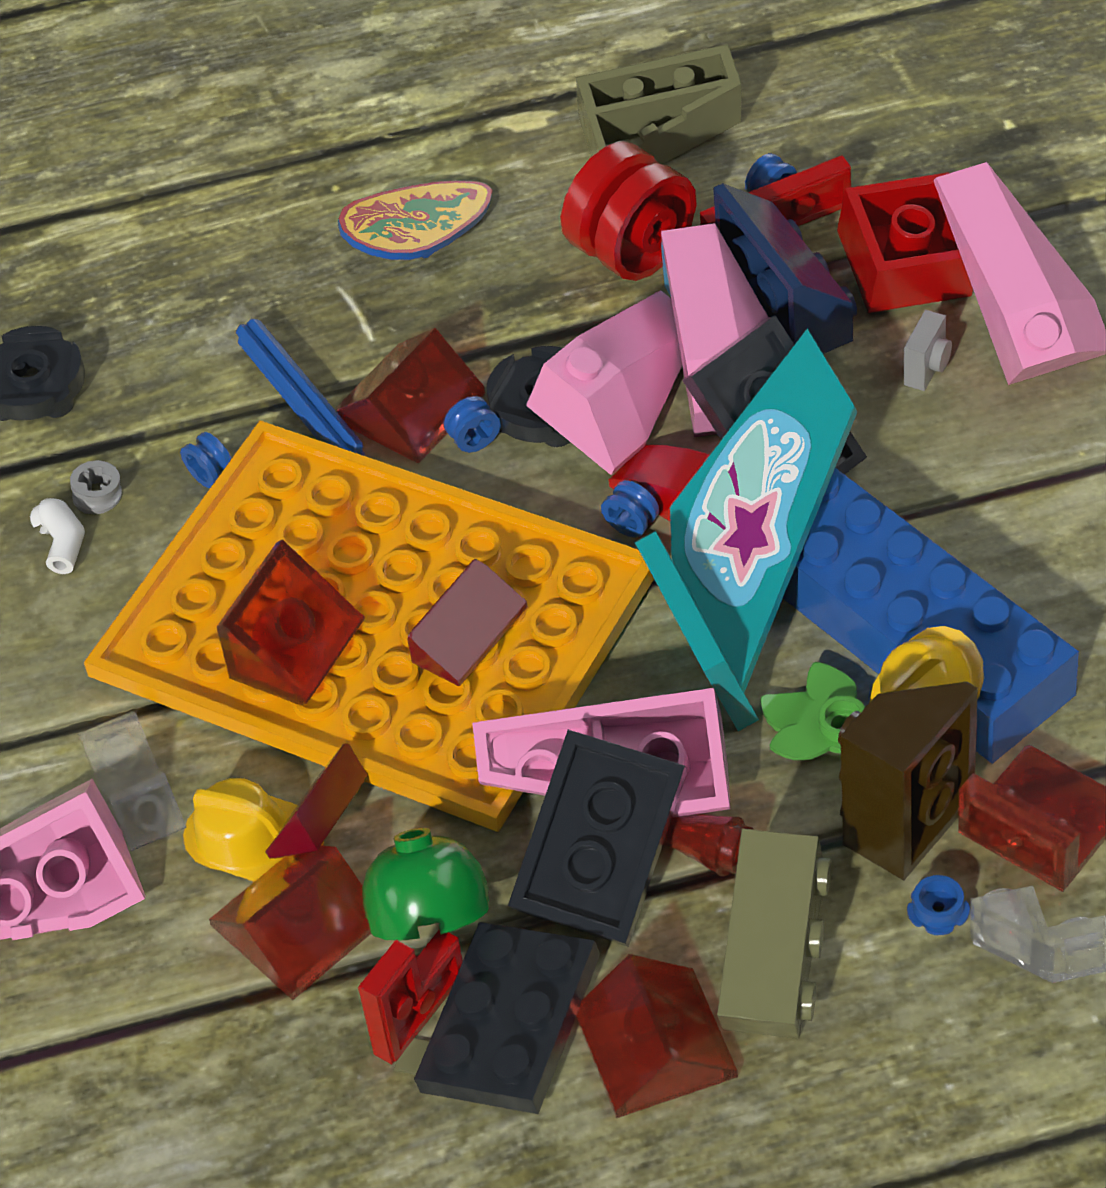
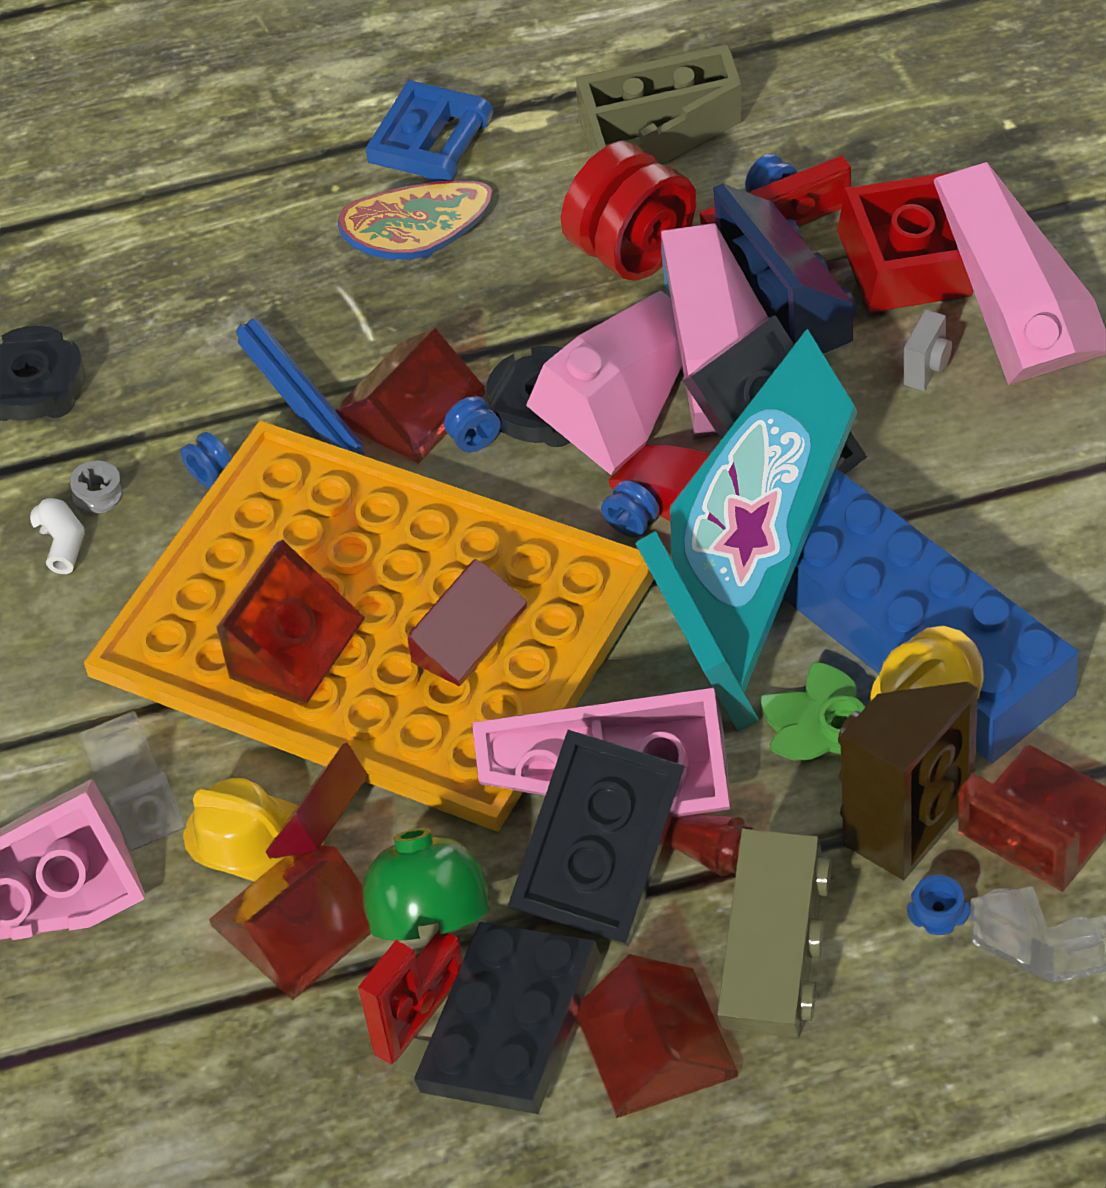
none -> blue plate [366,80,494,182]

